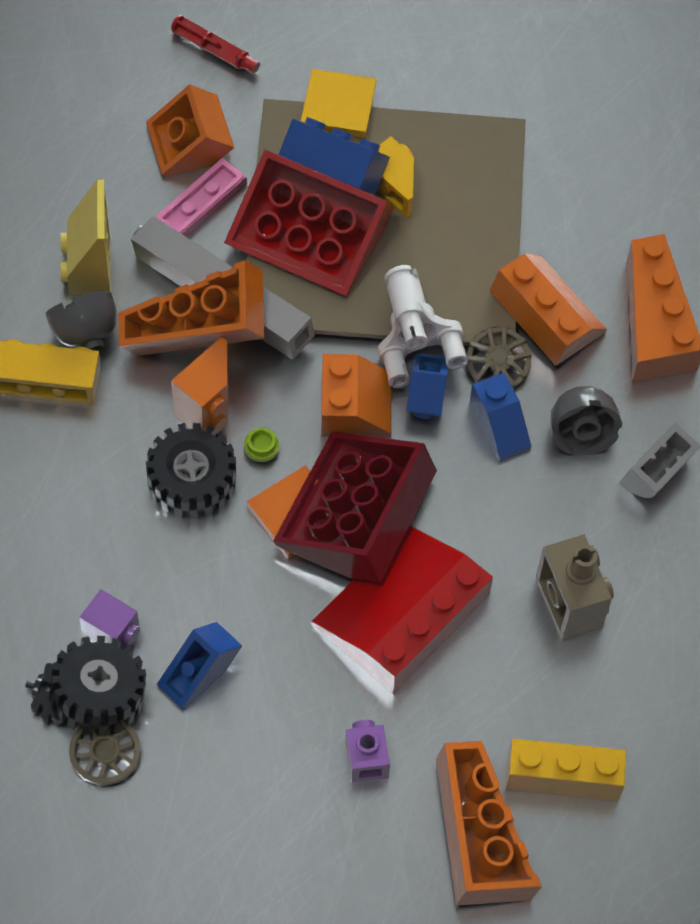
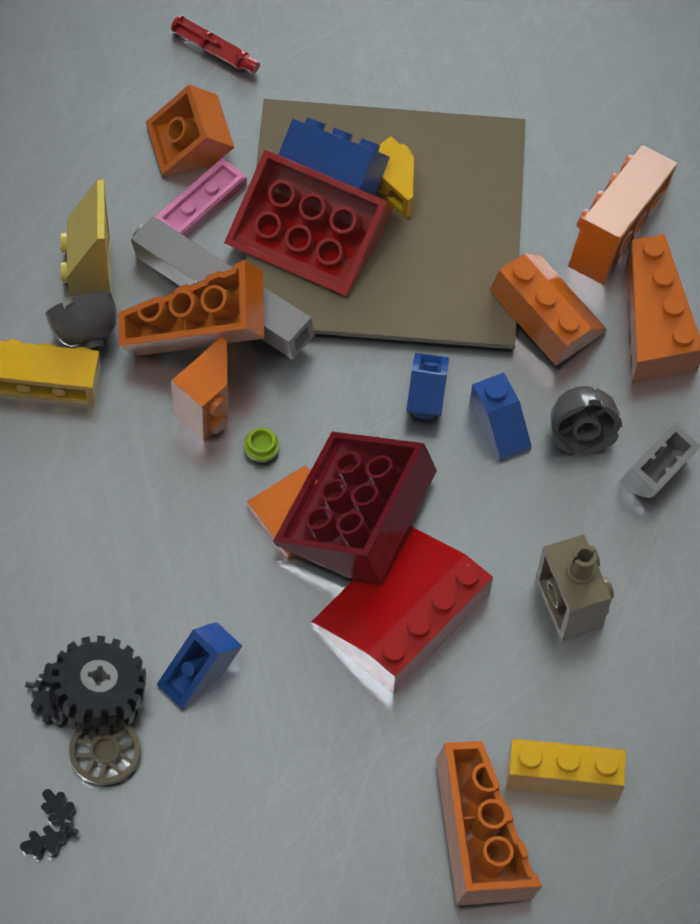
medium lavender brick [79,589,140,649] -> none
black wheel [146,423,236,518] -> none
yellow tile [301,69,377,138] -> none
orange slope [321,354,392,437] -> none
medium lavender brick [345,720,390,782] -> none
white wheel [377,265,469,388] -> none
dark tan wheel [467,326,531,388] -> none
none -> black animal [20,789,79,859]
none -> wedge [568,145,677,285]

